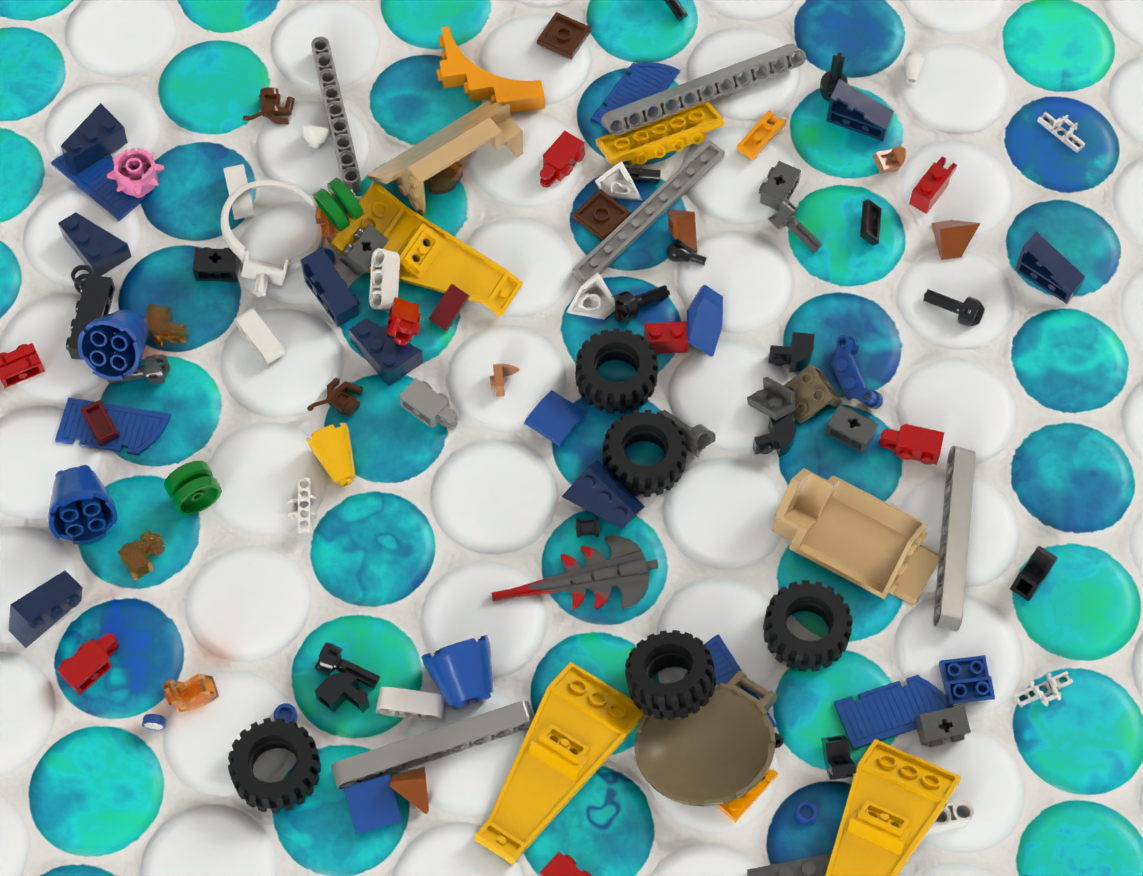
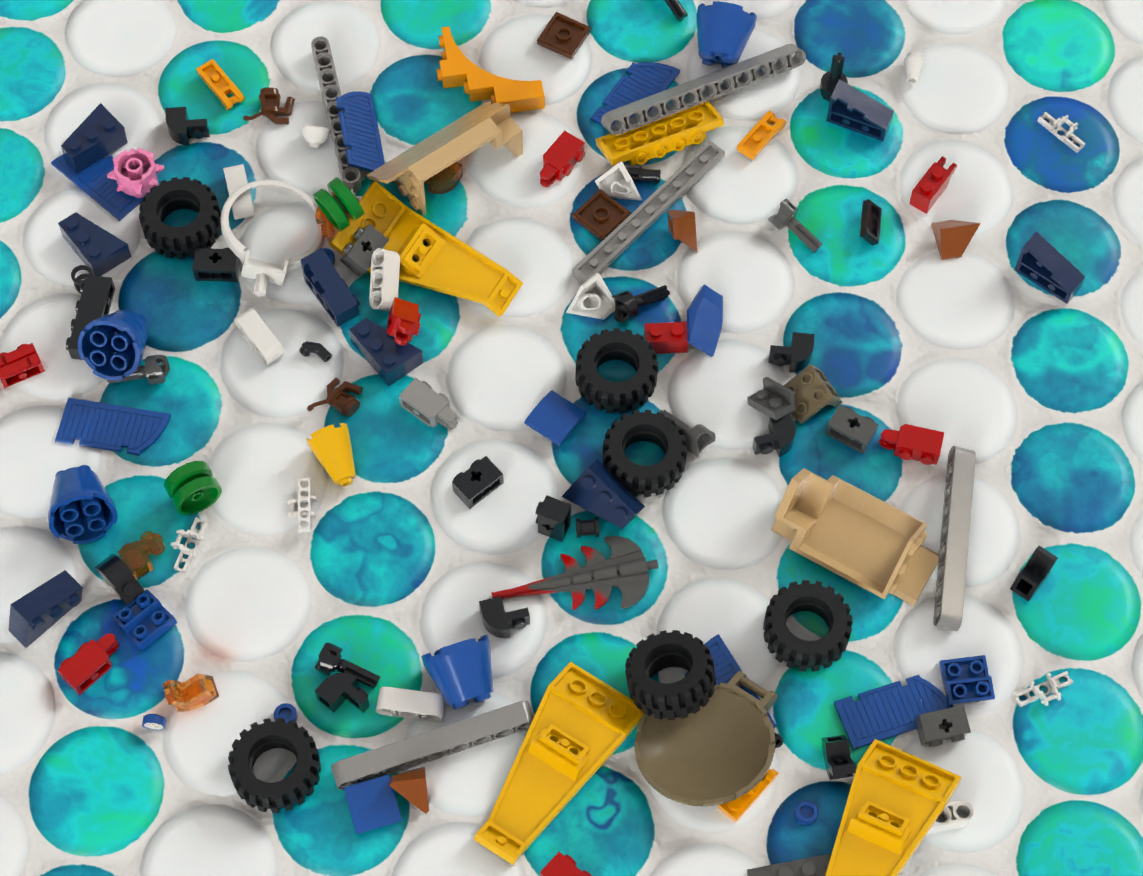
dark red tile [80,400,119,446] -> none
clear orange brick [145,304,189,347] -> none
dark red tile [429,284,470,331] -> none
nougat plate [490,364,519,397] -> none
black piece [666,243,707,265] -> none
dark grey brick [758,161,801,211] -> none
blue plate [830,335,883,409] -> none
nougat plate [872,146,906,174] -> none
black piece [923,289,985,327] -> none
none -> black brick [94,554,145,605]
none -> blue slope [111,589,178,651]
none -> black tyre [139,177,221,259]
none -> black brick [165,107,210,145]
none -> white piece [171,517,208,573]
none -> light orange plate [196,59,245,111]
none -> black arm [299,341,332,362]
none -> blue piece [336,91,385,172]
none -> black brick [452,456,503,509]
none -> black brick [479,596,530,638]
none -> black brick [535,495,571,542]
none -> blue cone [696,1,757,68]

